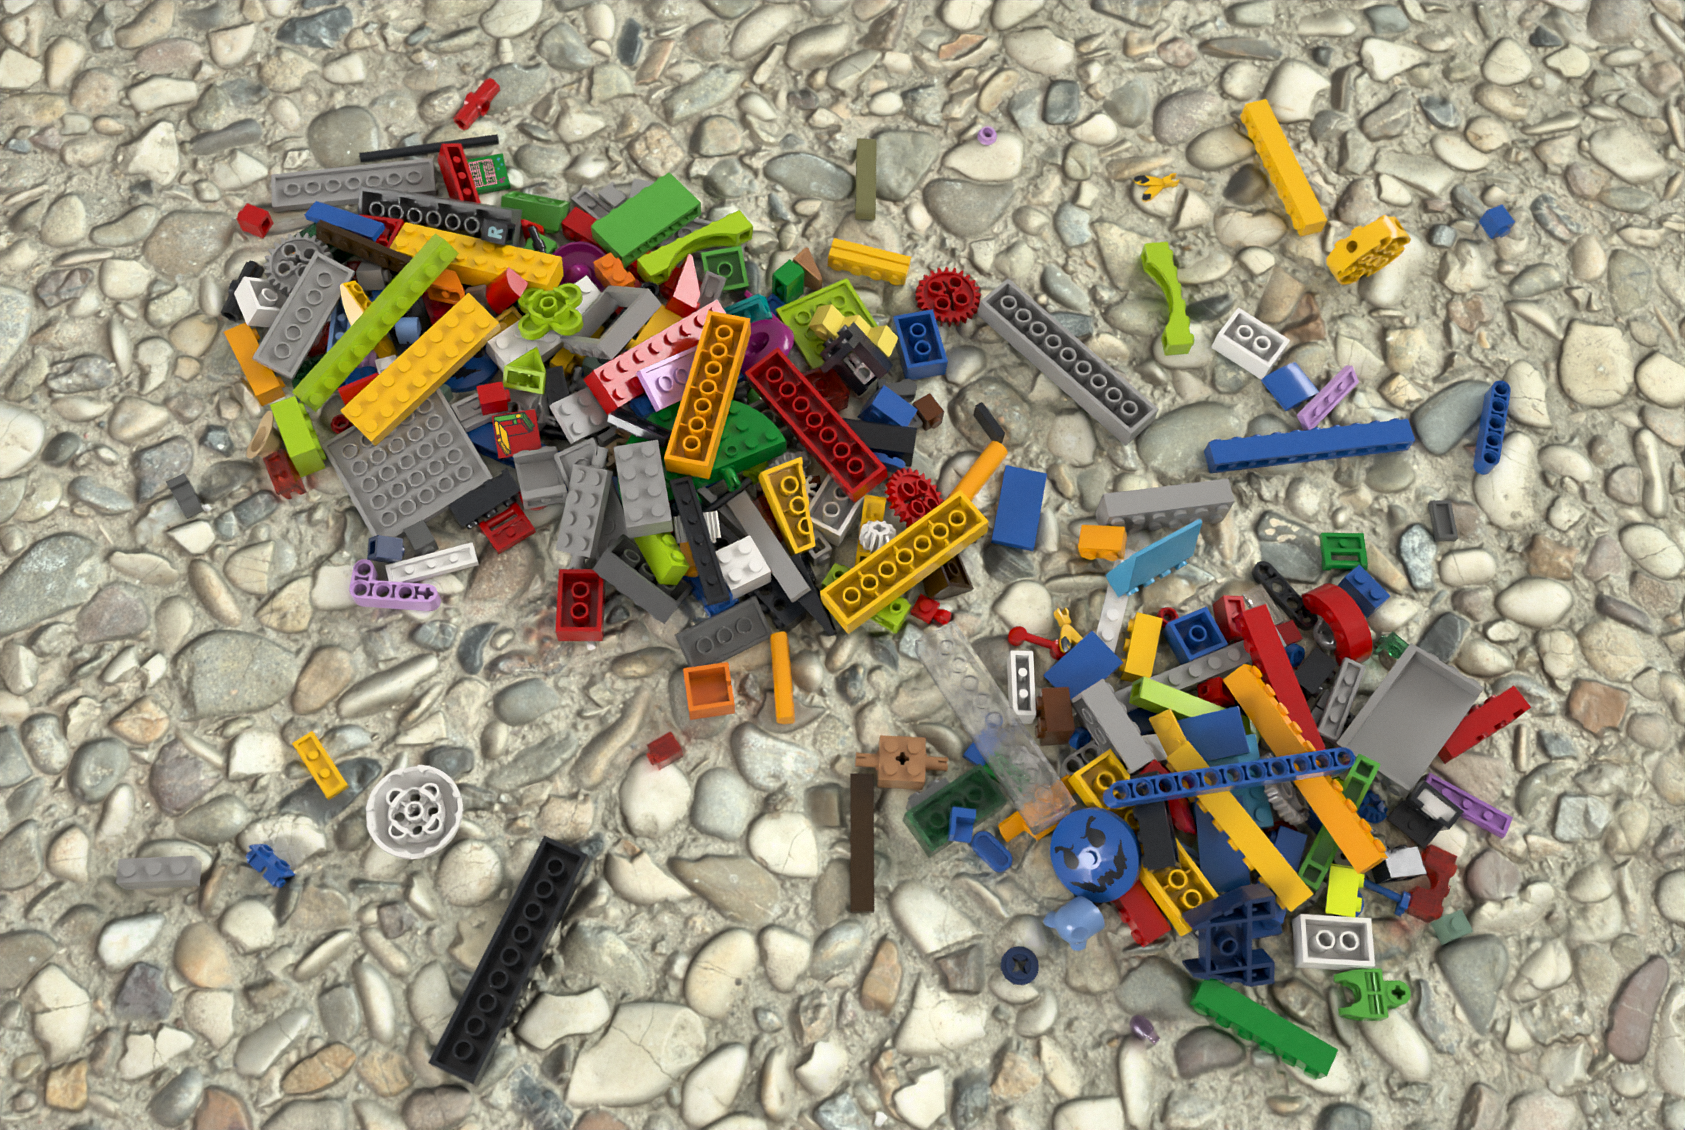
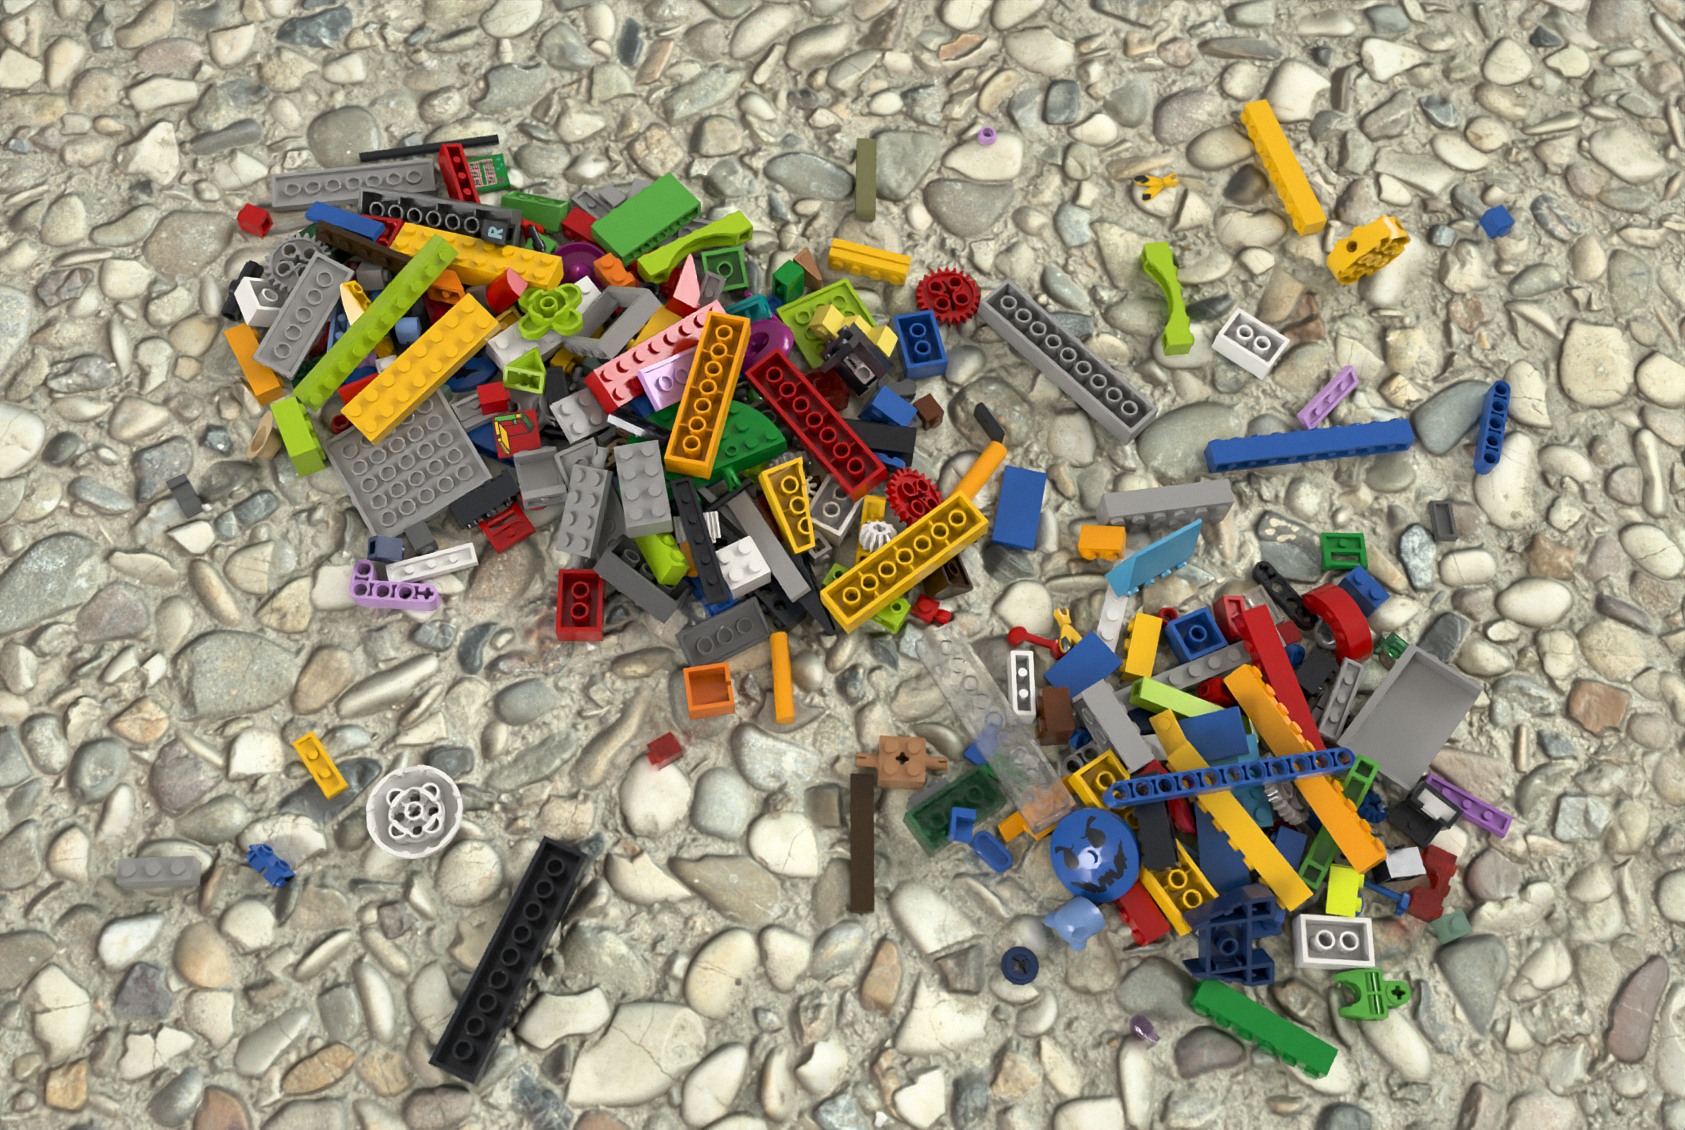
clear red hinge [263,449,306,499] -> none
red piece [453,78,500,131] -> none
blue slope [1261,362,1319,411] -> none
red wedge [1437,686,1532,764] -> none

